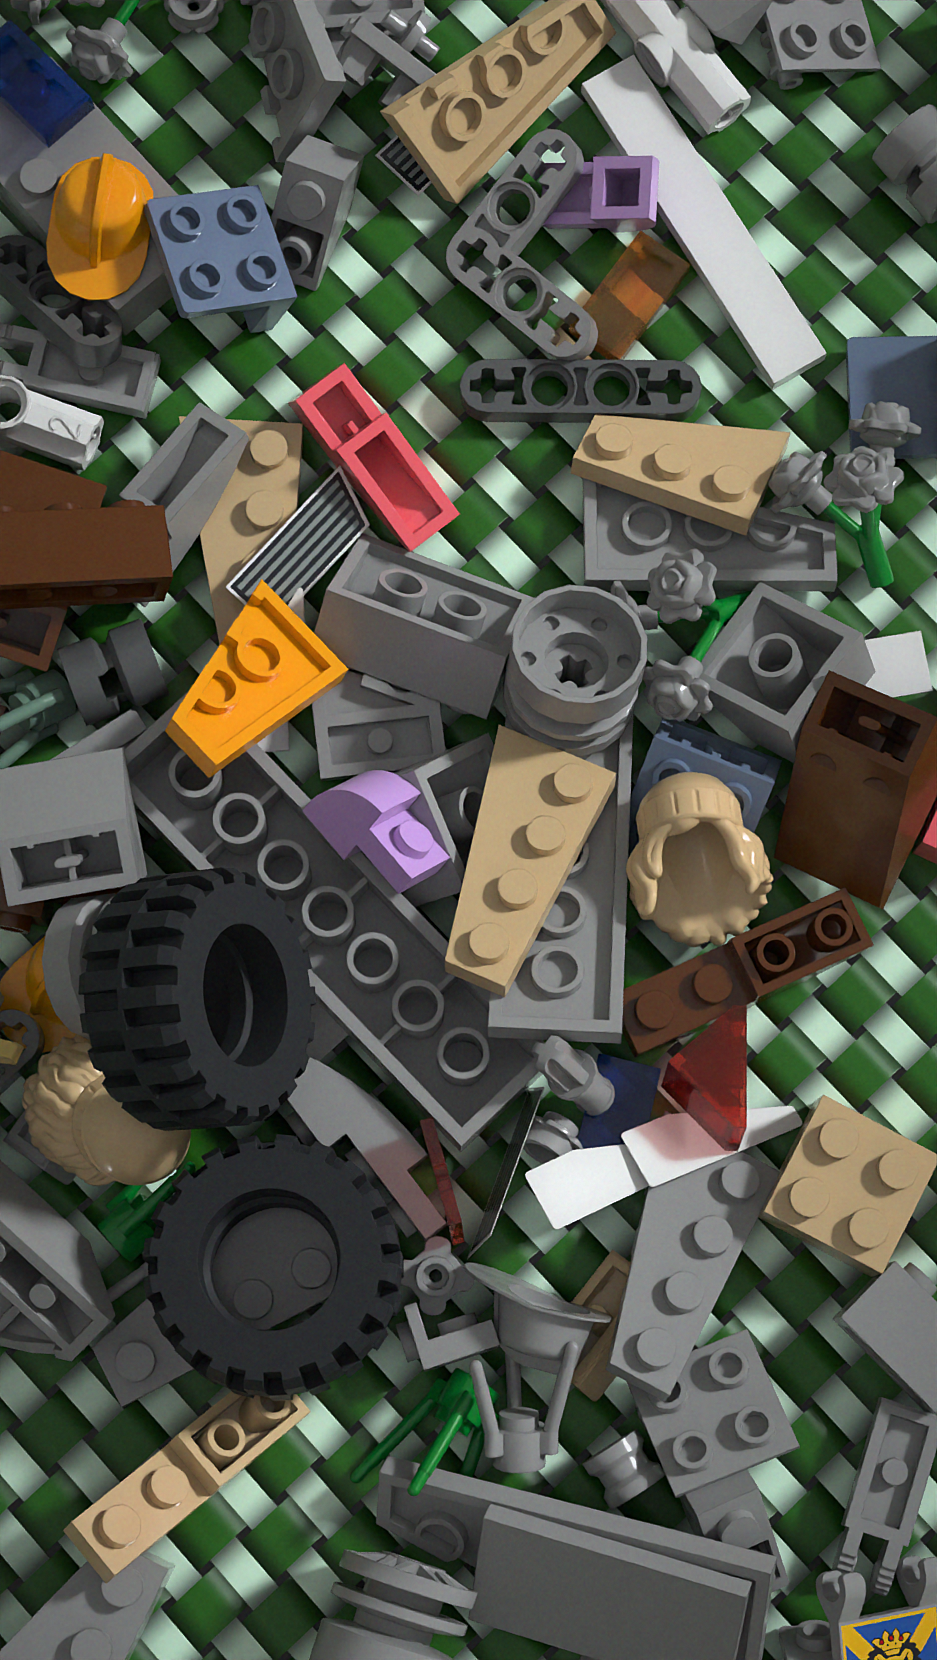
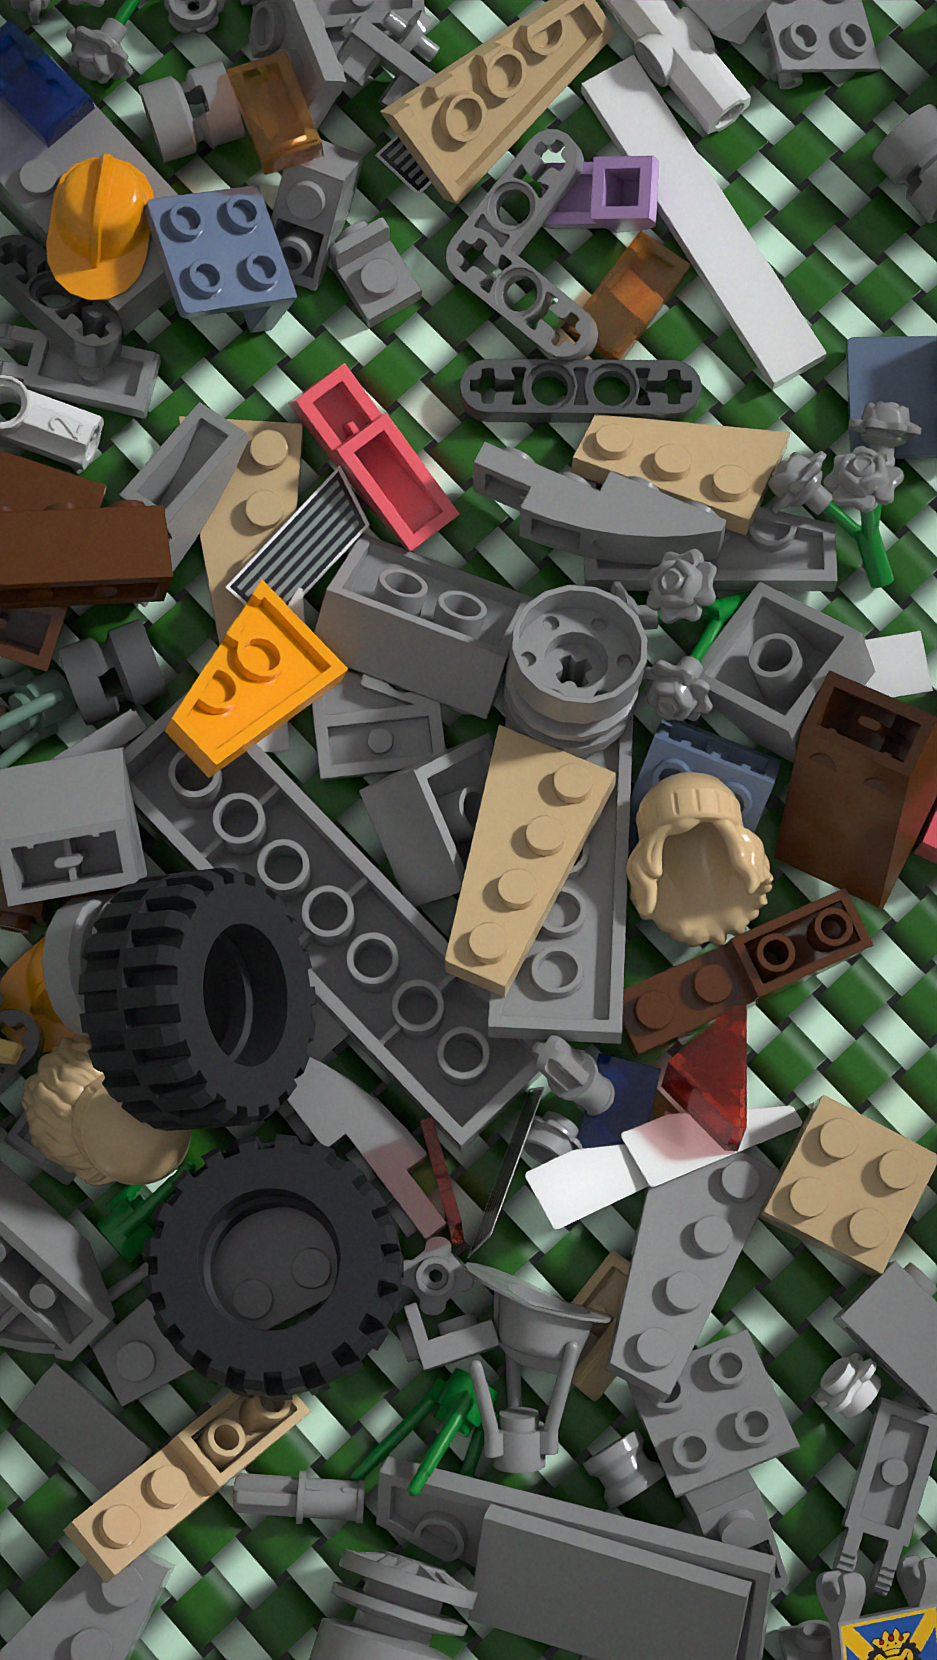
lavender brick [302,770,450,894] -> none
none -> light grey slope [14,1362,156,1495]
none -> light grey wheel [138,60,245,163]
none -> clear orange tile [226,51,324,175]
none -> light grey axle [233,1470,366,1524]
none -> light grey bracket [330,217,422,328]
none -> light grey slope [474,442,727,565]
none -> white plate [816,1353,881,1419]

